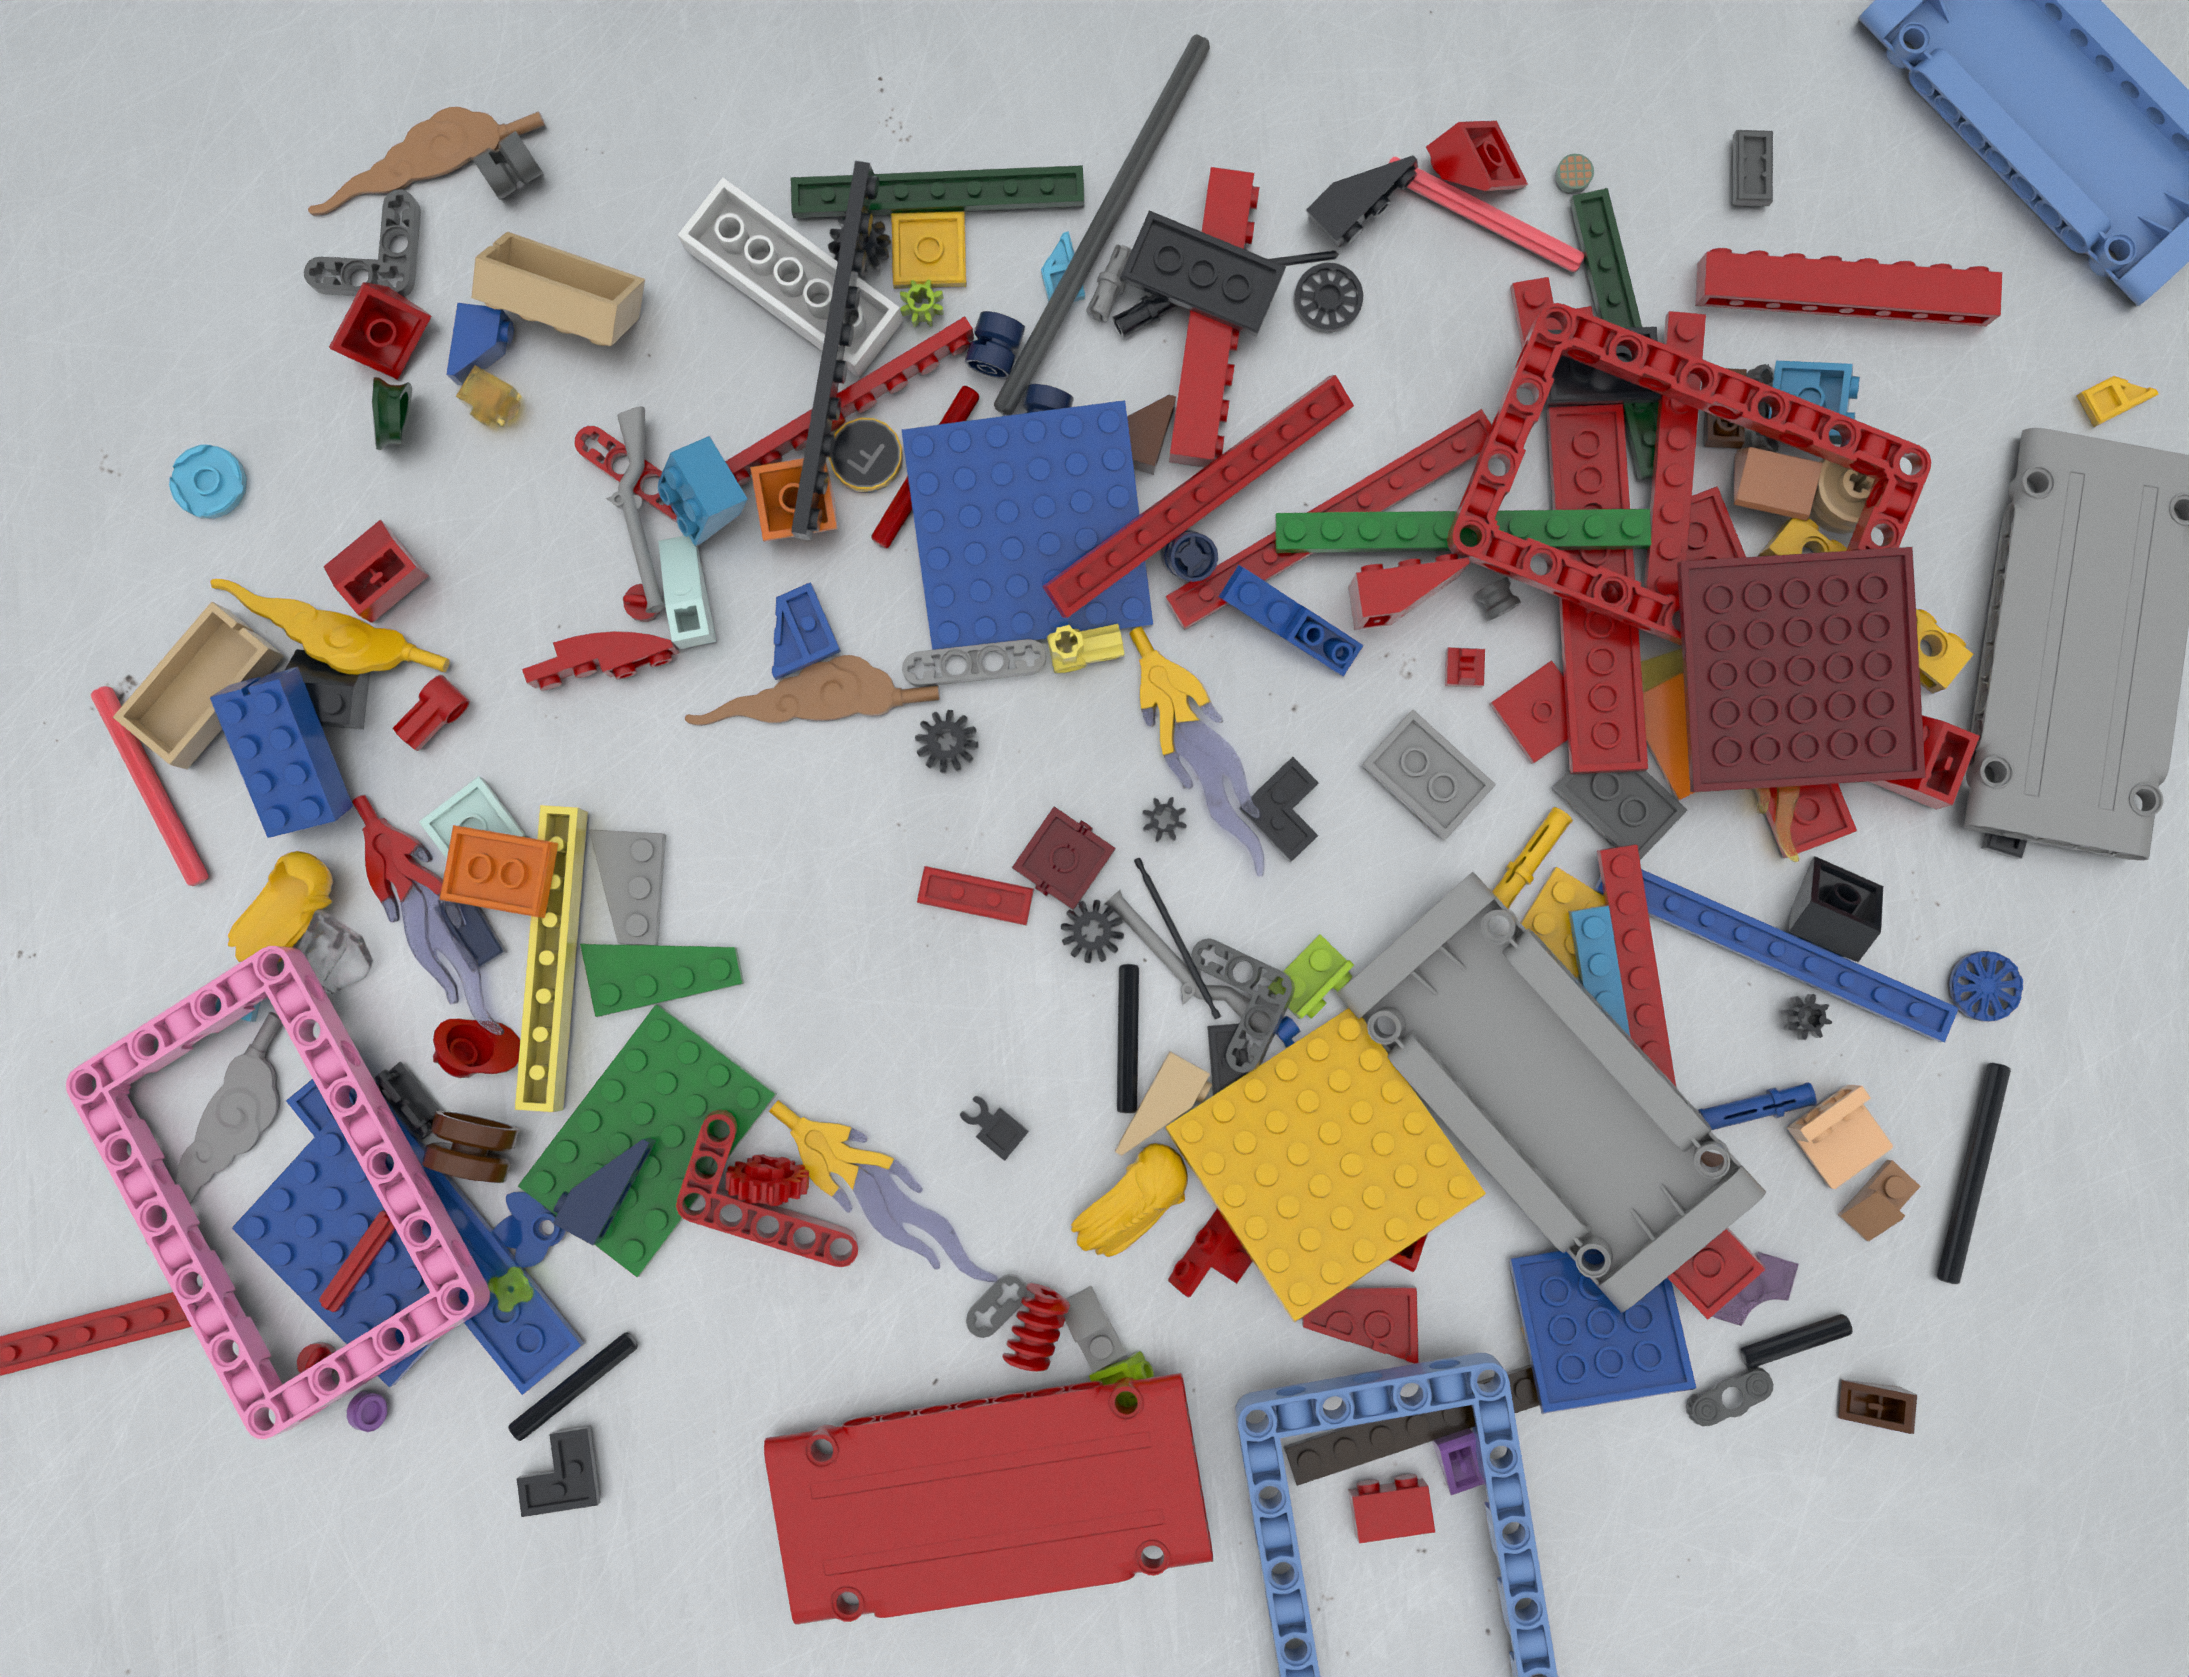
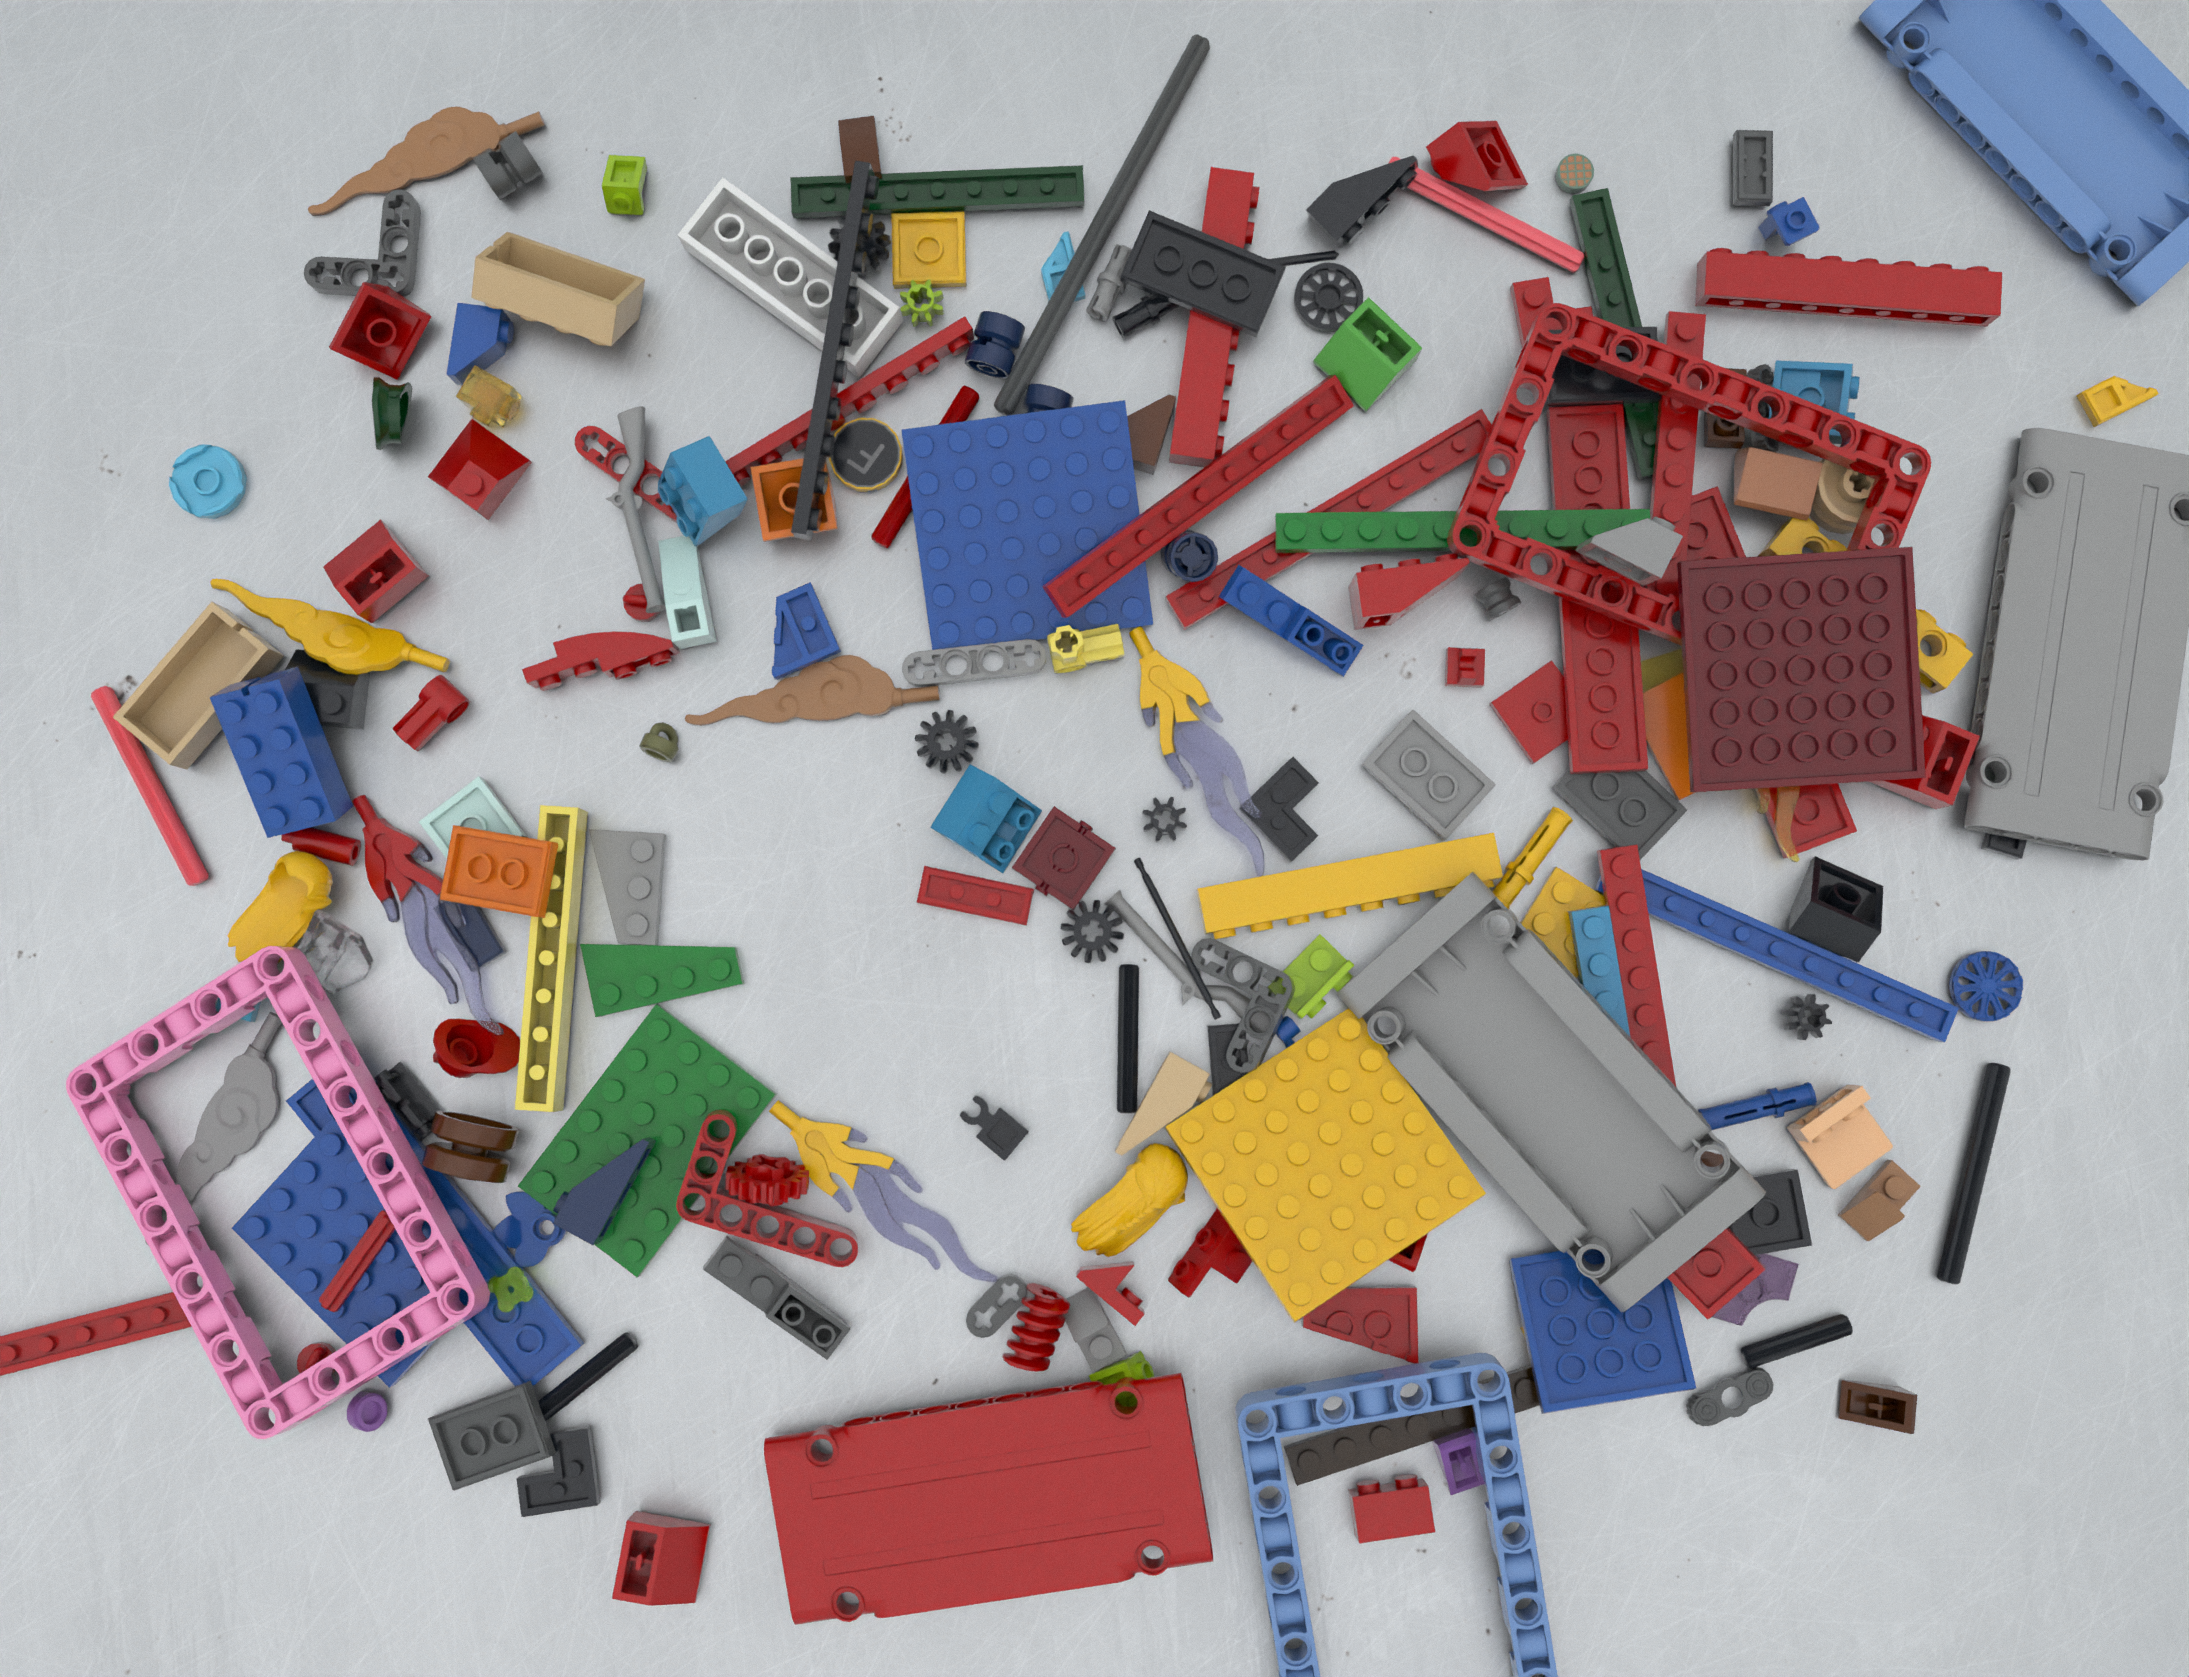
none -> red cylinder [281,827,361,866]
none -> red slope [428,419,532,520]
none -> dark grey tile [428,1380,556,1491]
none -> lime bracket [602,155,647,215]
none -> red slope [612,1511,711,1606]
none -> olive tile [639,722,679,762]
none -> dark grey slope [703,1236,850,1360]
none -> reddish brown slope [838,116,882,183]
none -> dark azure slope [930,764,1042,873]
none -> red slope [1076,1261,1145,1326]
none -> yellow brick [1196,833,1503,940]
none -> bright green slope [1313,297,1422,412]
none -> light grey slope [1576,517,1683,586]
none -> black plate [1728,1169,1812,1255]
none -> blue bracket [1758,197,1820,246]

